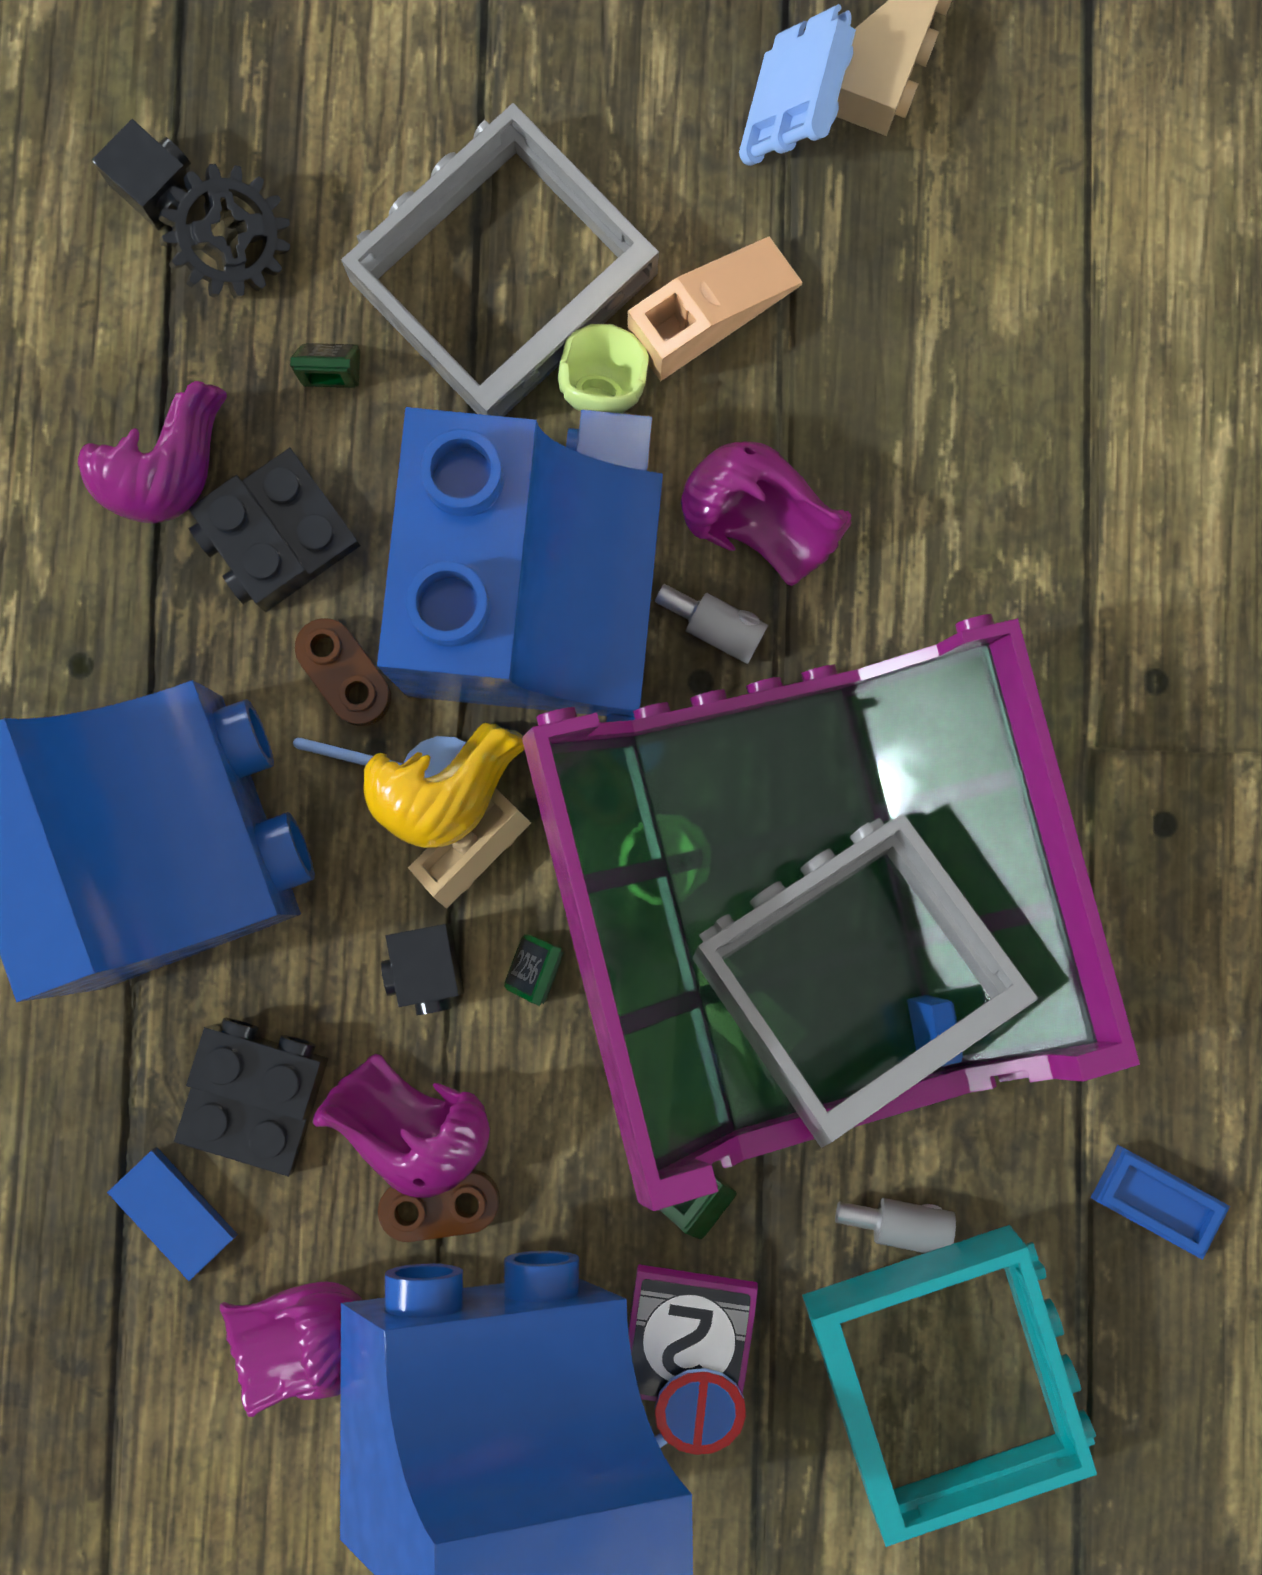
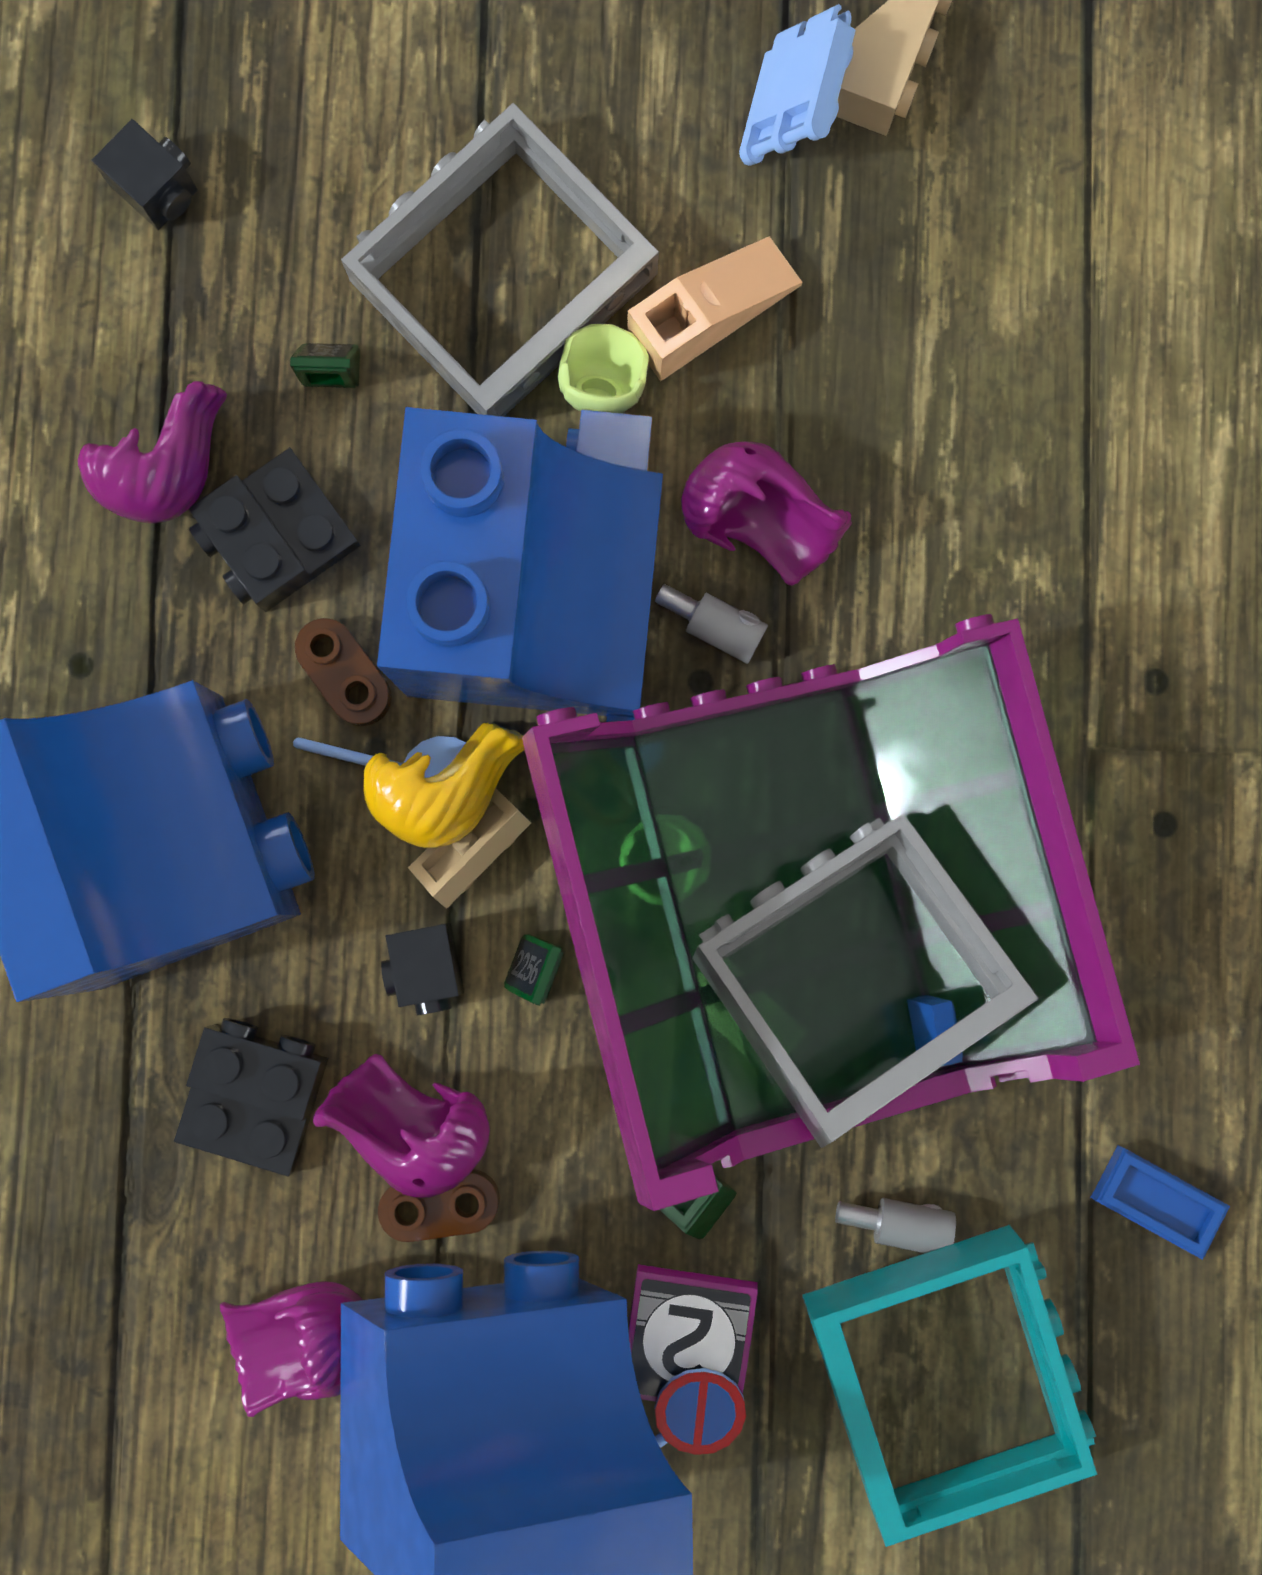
blue tile [107,1147,238,1281] -> none
black gear [159,163,290,299] -> none

